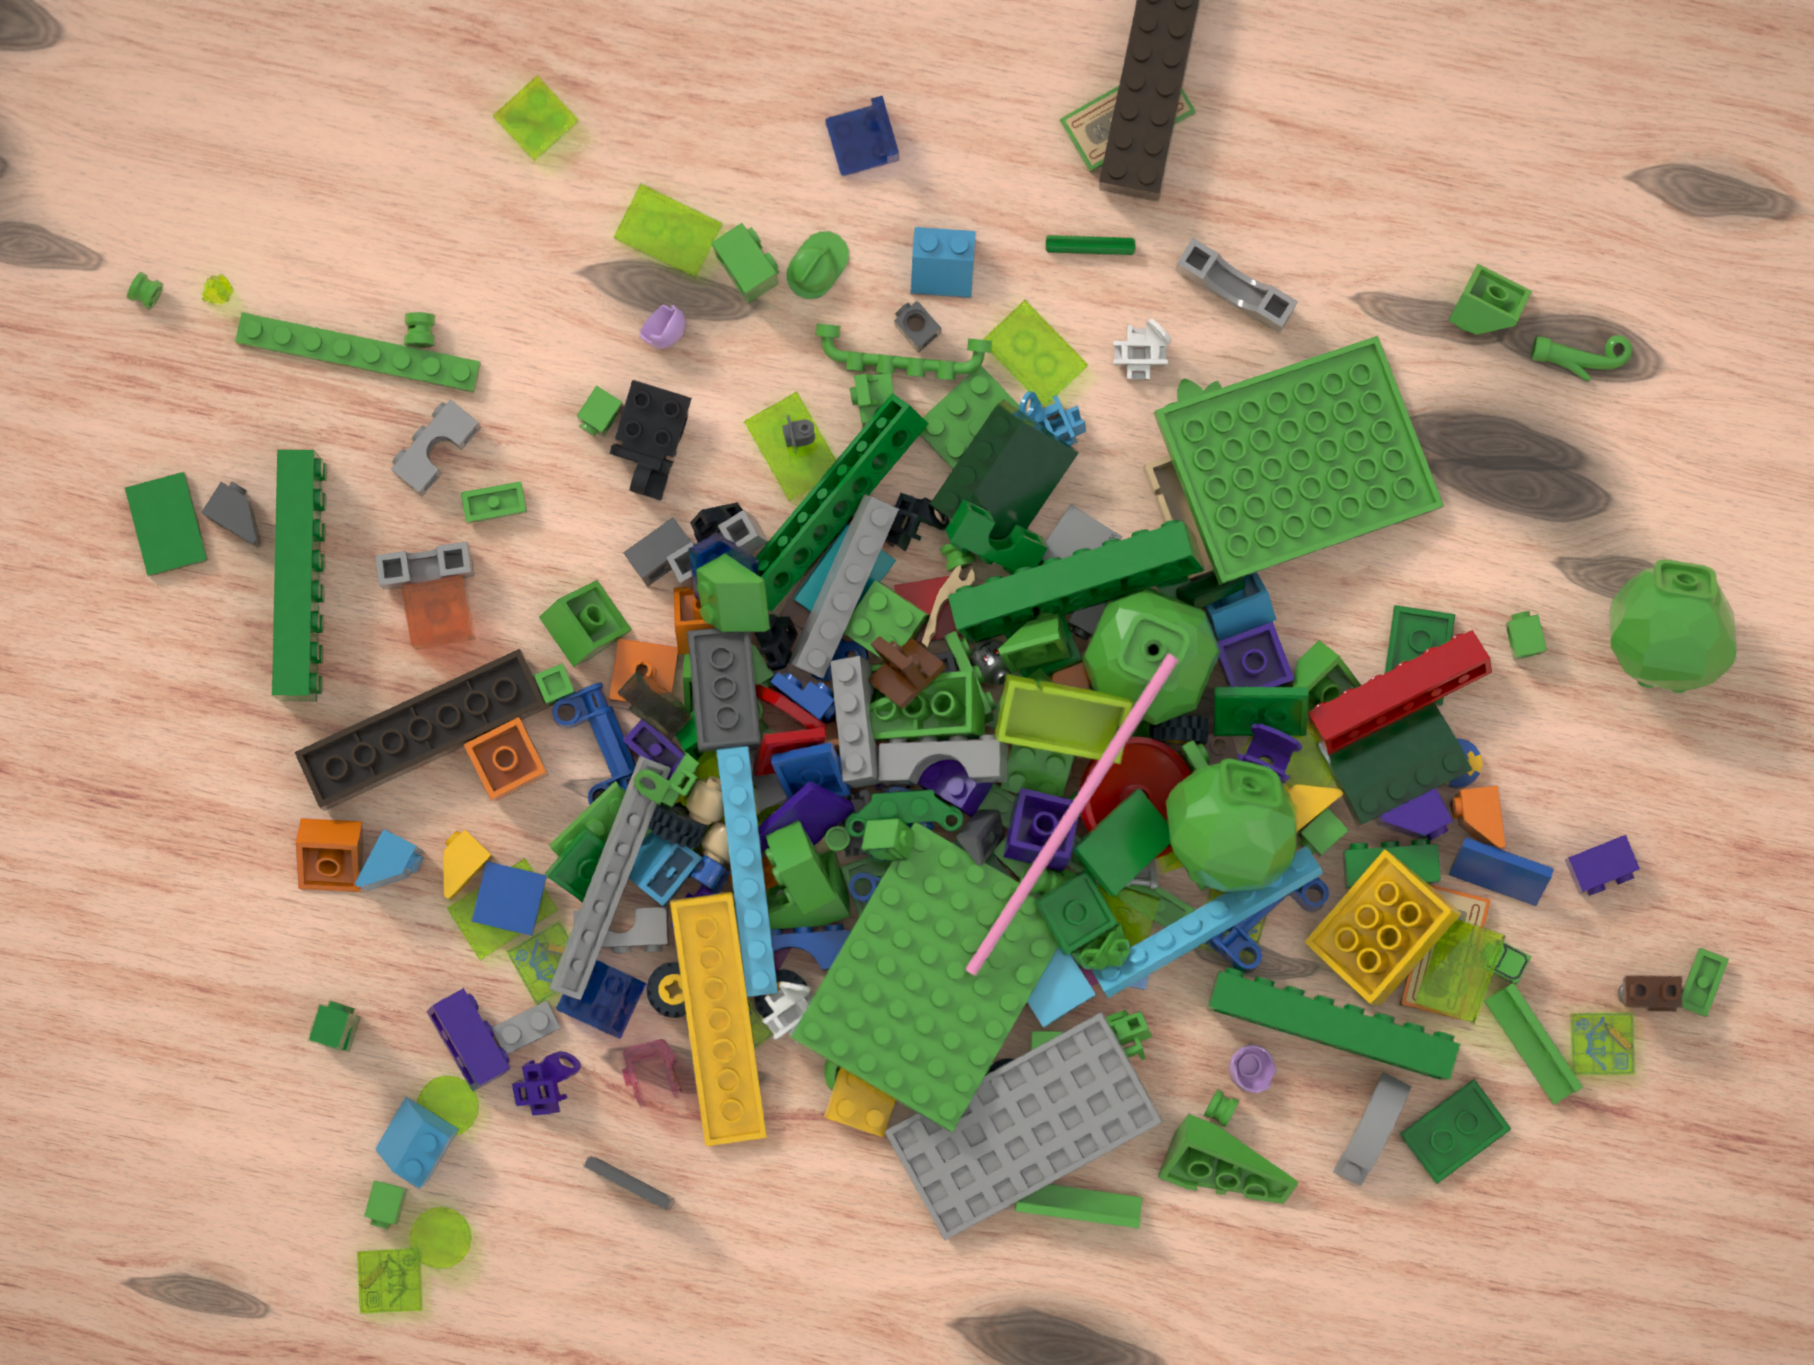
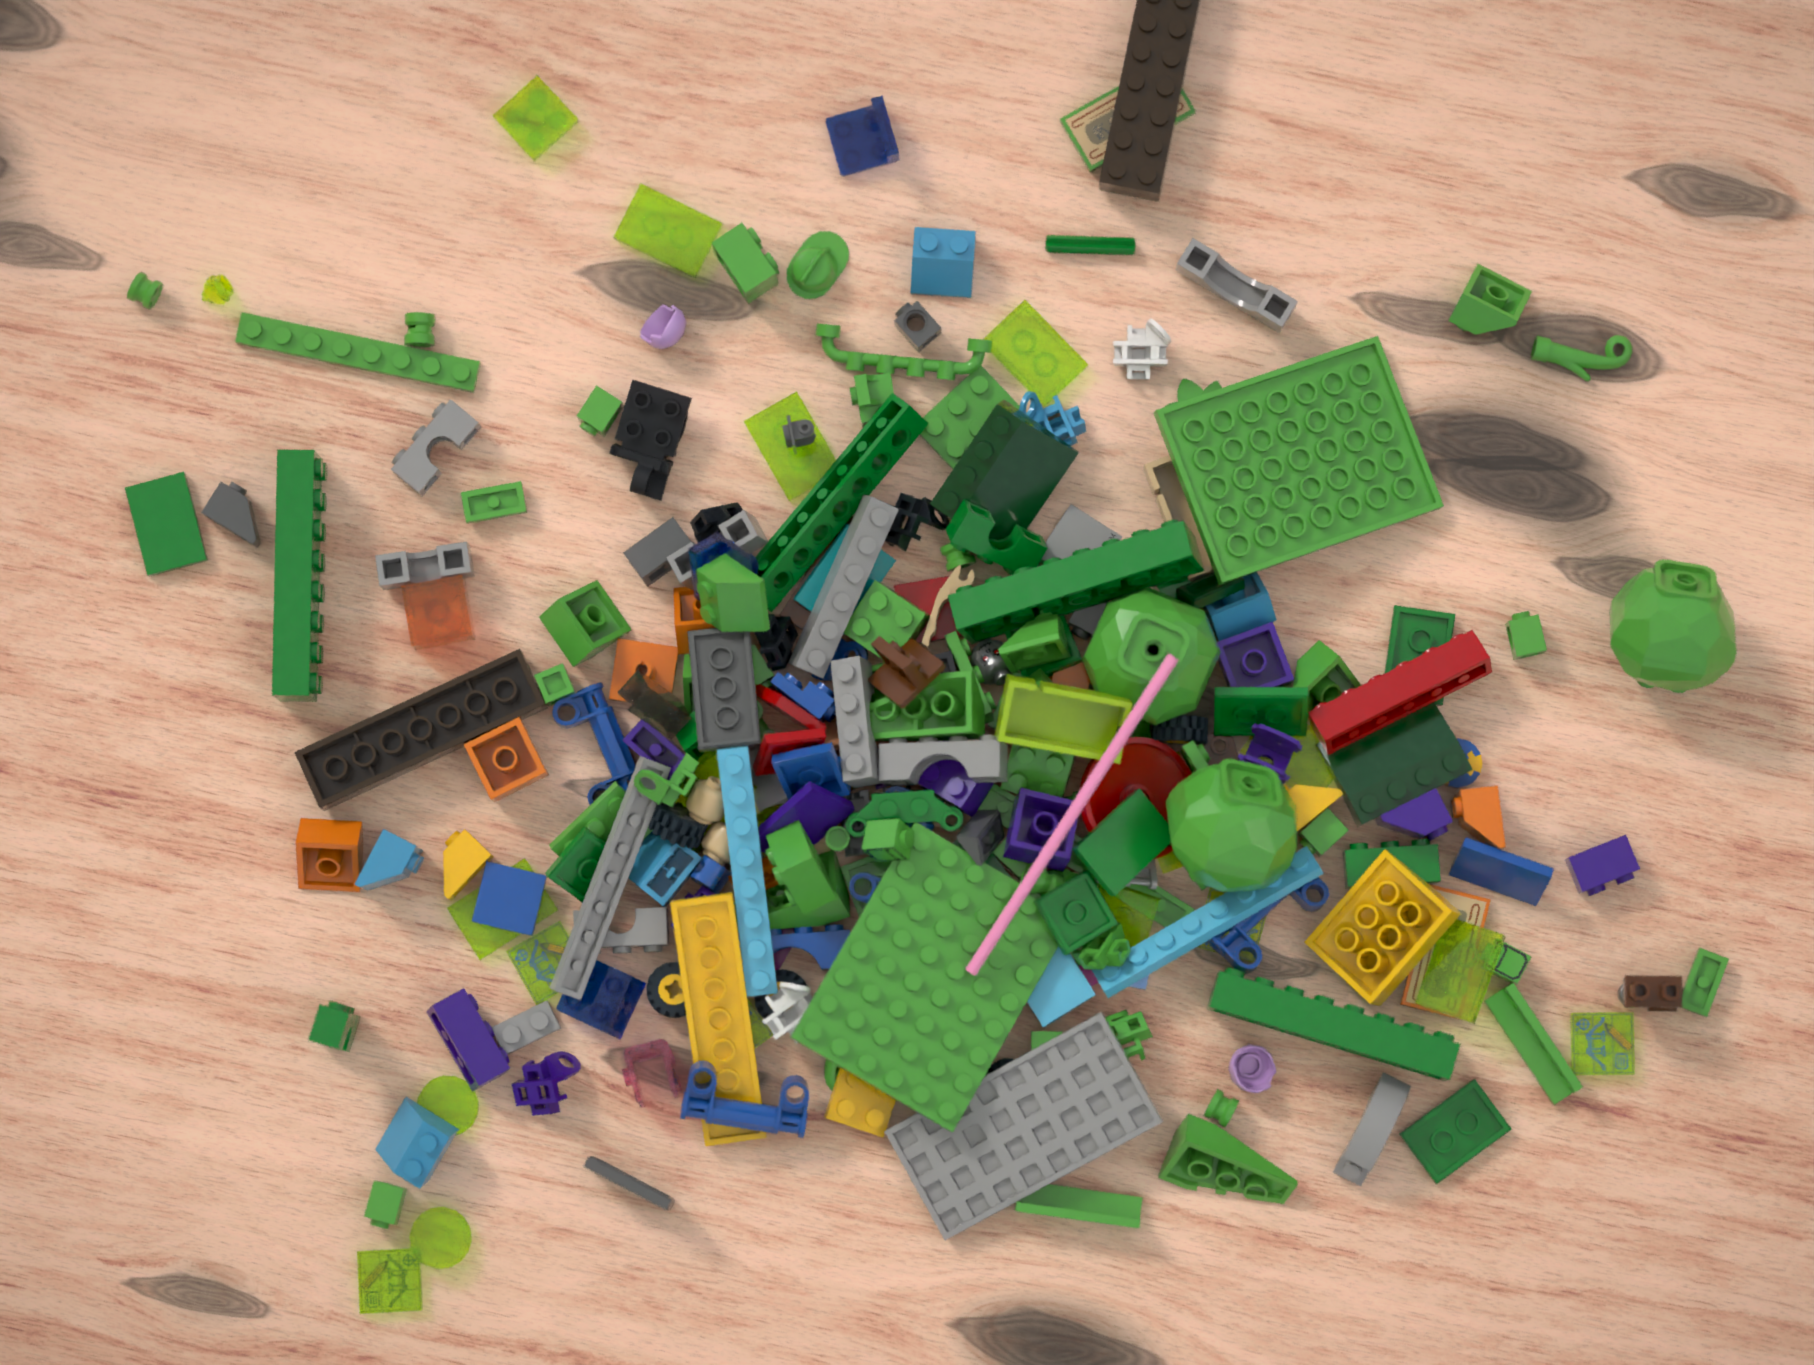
none -> blue piece [680,1060,809,1138]

